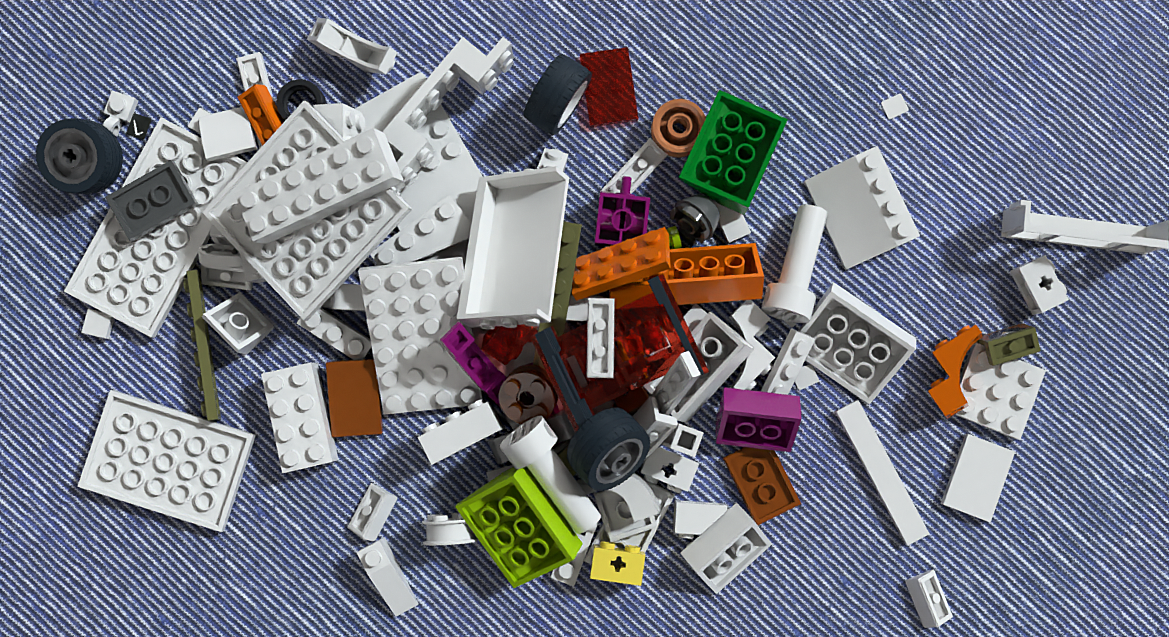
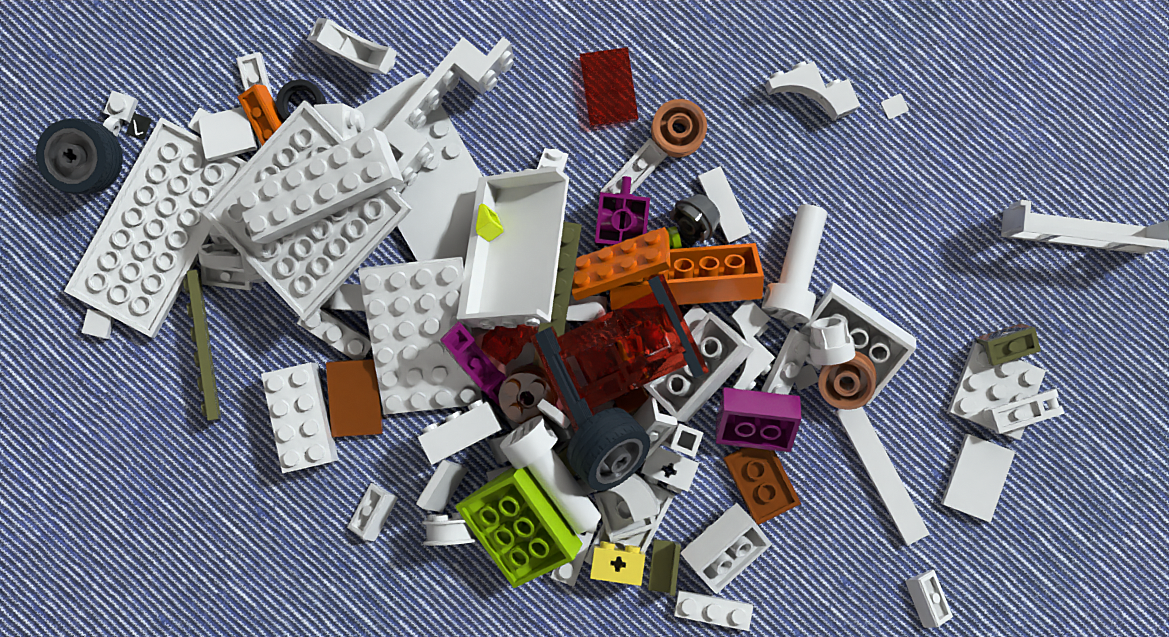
white plate [77,390,256,532] -> none
dark grey plate [105,160,199,242] -> none
white slope [202,292,274,354] -> none
white slope [357,537,419,616] -> none
white wing [370,194,472,266] -> none
black wheel [523,54,592,135] -> none
white tile [587,298,615,378] -> none
white tile [651,351,701,415] -> none
white slope [673,500,727,539] -> none
green slope [679,90,788,215] -> none
white slope [804,146,920,270] -> none
orange arch [928,325,982,419] -> none
white brick [1010,255,1069,315] -> none
none -> white tile [416,459,468,512]
none -> neon yellow slope [476,203,504,242]
none -> white tile [537,399,572,429]
none -> olive panel [648,539,681,596]
none -> white plate [674,589,753,631]
none -> white arch [765,61,860,121]
none -> white piece [809,317,855,365]
none -> nougat wheel [818,351,876,410]
none -> white plate [988,389,1064,434]

